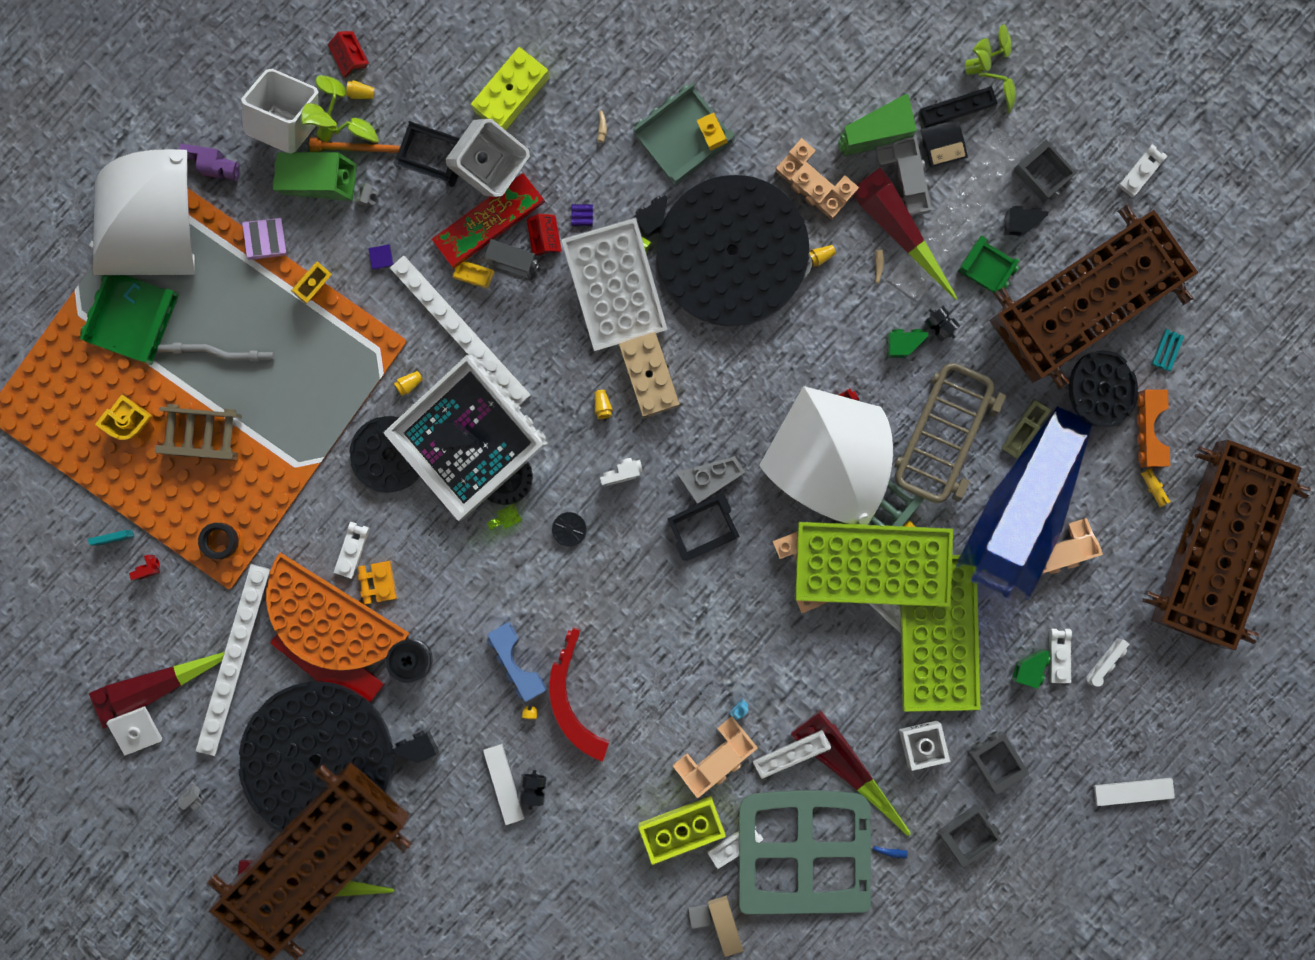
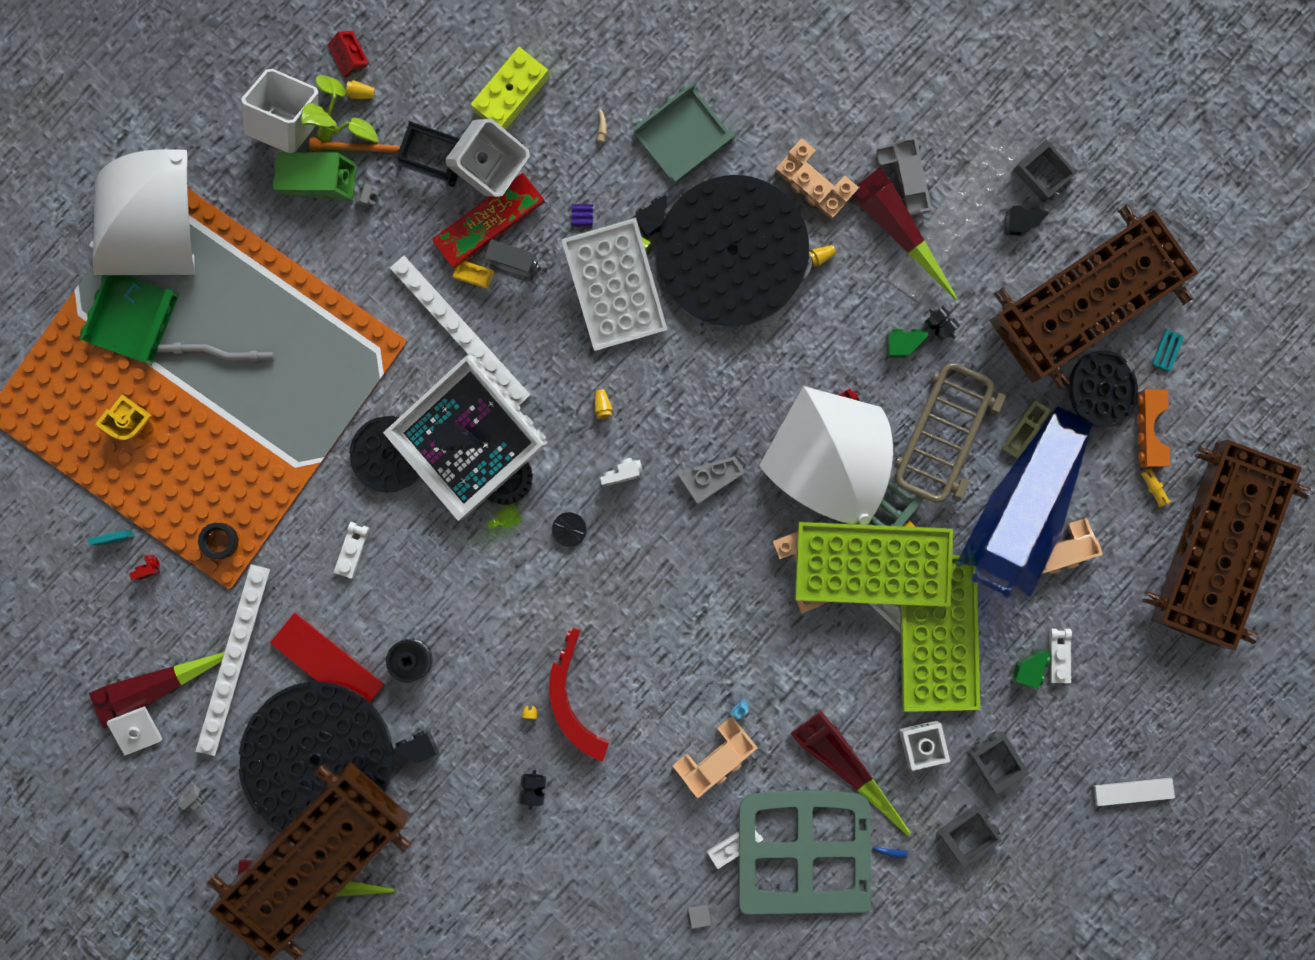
dark tan fence [155,404,242,461] -> none
medium lavender plate [179,144,240,181] -> none
lavender tile [242,218,287,260] -> none
orange plate [266,552,411,670] -> none
yellow brick [291,261,332,304] -> none
light orange plate [357,561,397,604] -> none
dark purple piece [368,244,394,270] -> none
yellow cone [393,371,423,396] -> none
white tile [483,744,525,825] -> none
medium blue arch [487,622,547,702] -> none
red panel [526,214,562,256] -> none
tan brick [619,332,680,419] -> none
neon yellow brick [638,796,726,865] -> none
black piece [667,494,740,561] -> none
yellow plate [697,112,728,151] -> none
tan slope [708,895,743,957] -> none
white tile [753,730,831,779] -> none
bright green slope [838,94,917,156] -> none
tan helmet [875,250,884,283] -> none
black tile [919,86,998,128] -> none
black slope [921,119,968,168] -> none
green panel [957,235,1020,294] -> none
lime plant [965,24,1016,113] -> none
white plate [1086,638,1129,687] -> none
white plate [1118,144,1167,198] -> none

